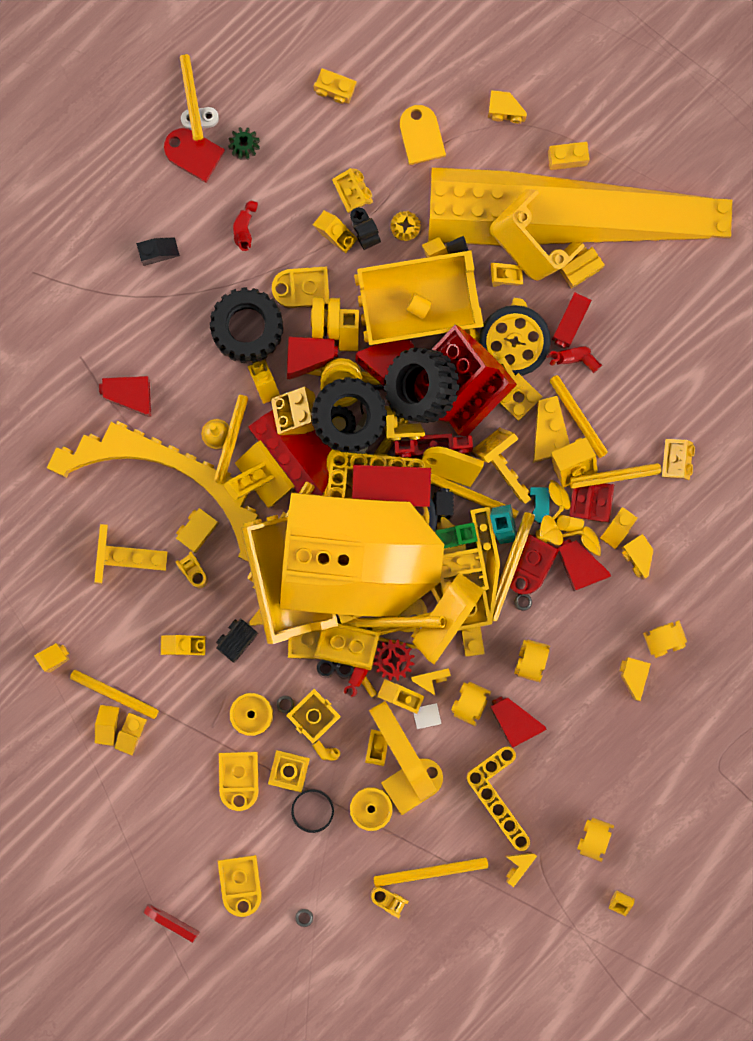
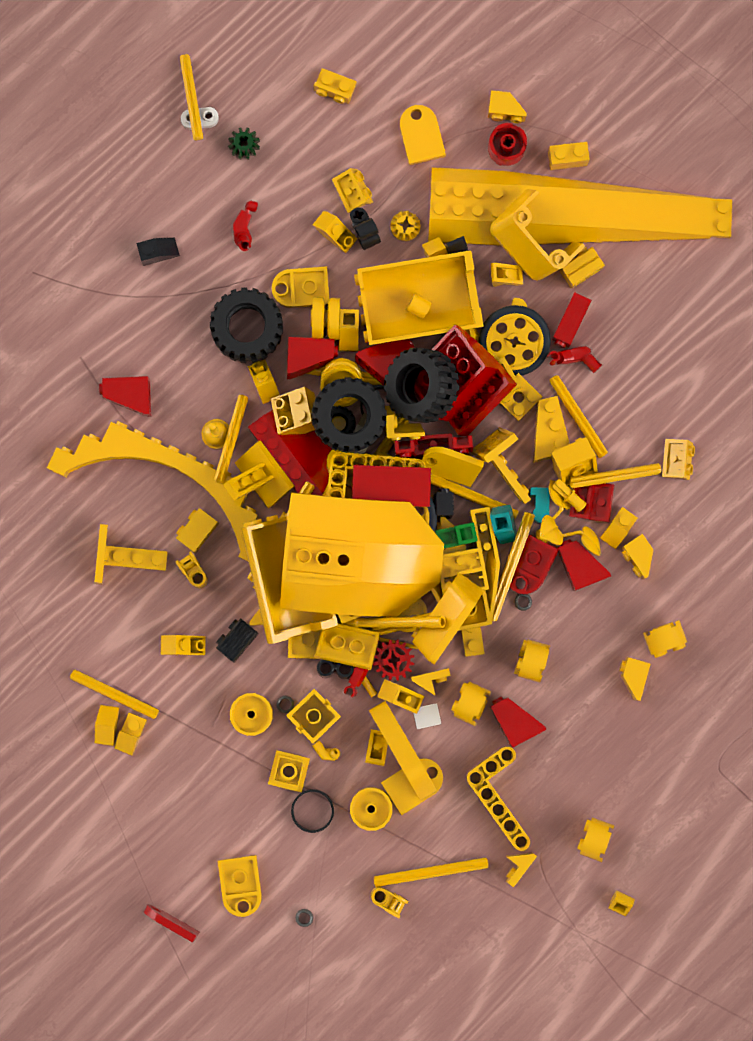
yellow slope [34,643,70,673] -> none
red tile [164,128,225,183] -> none
yellow tile [219,752,259,811] -> none
yellow brick [557,515,585,532] -> none
none -> red brick [488,123,527,166]
none -> yellow axle [552,479,587,512]

